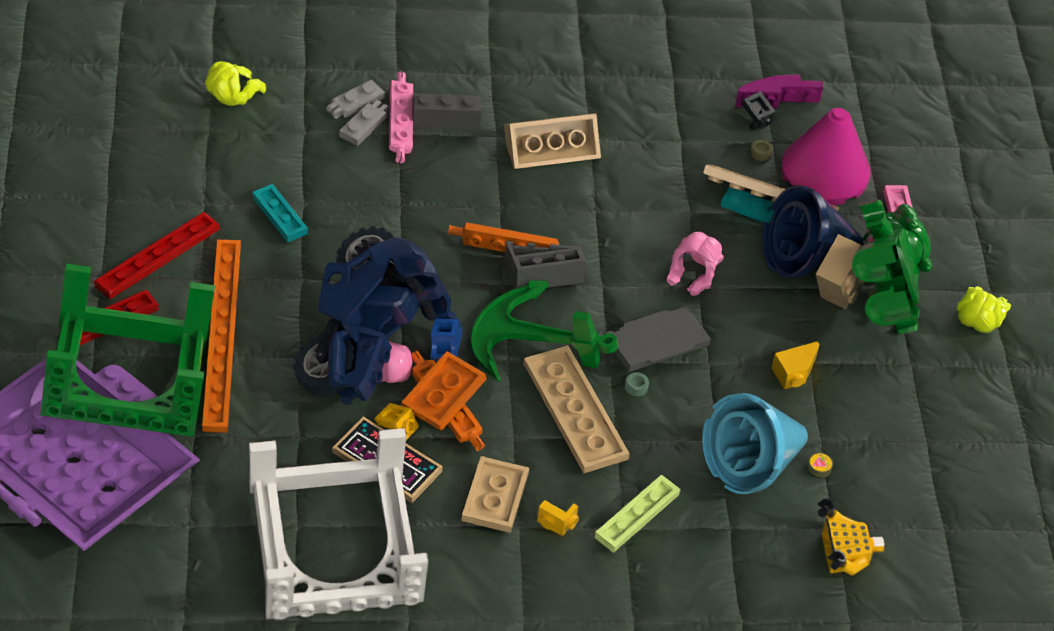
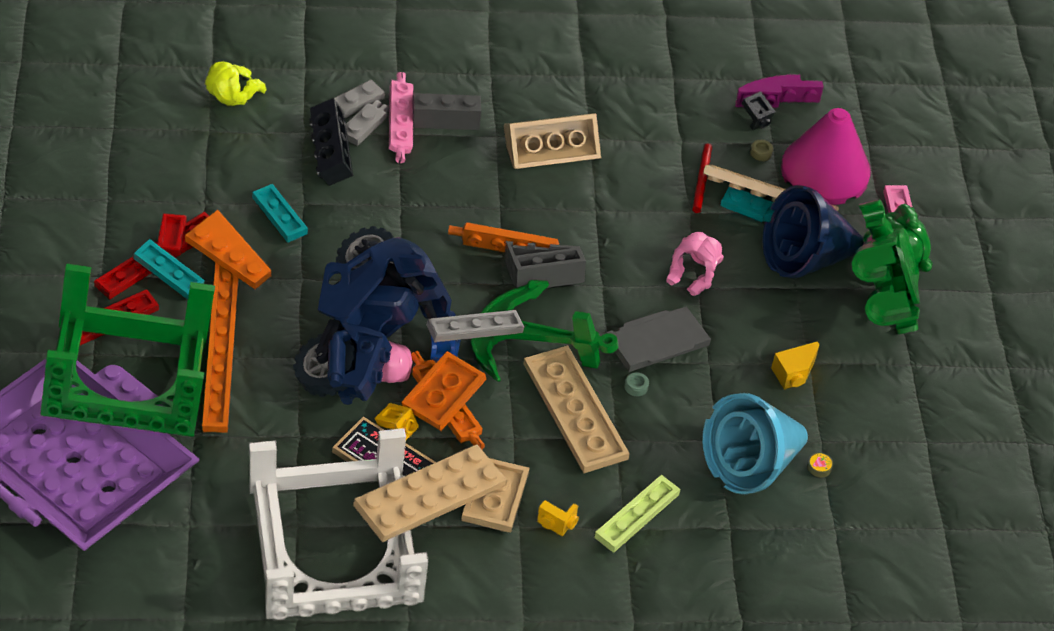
tan brick [816,234,865,309] -> none
yellow torso [818,498,884,576] -> none
neon yellow hair [957,286,1011,333] -> none
none -> teal plate [133,239,205,299]
none -> red tile [157,213,187,256]
none -> orange wing [185,210,271,289]
none -> black brick [309,98,354,186]
none -> tan plate [353,445,507,542]
none -> light grey tile [426,310,524,342]
none -> red bar [692,144,712,213]

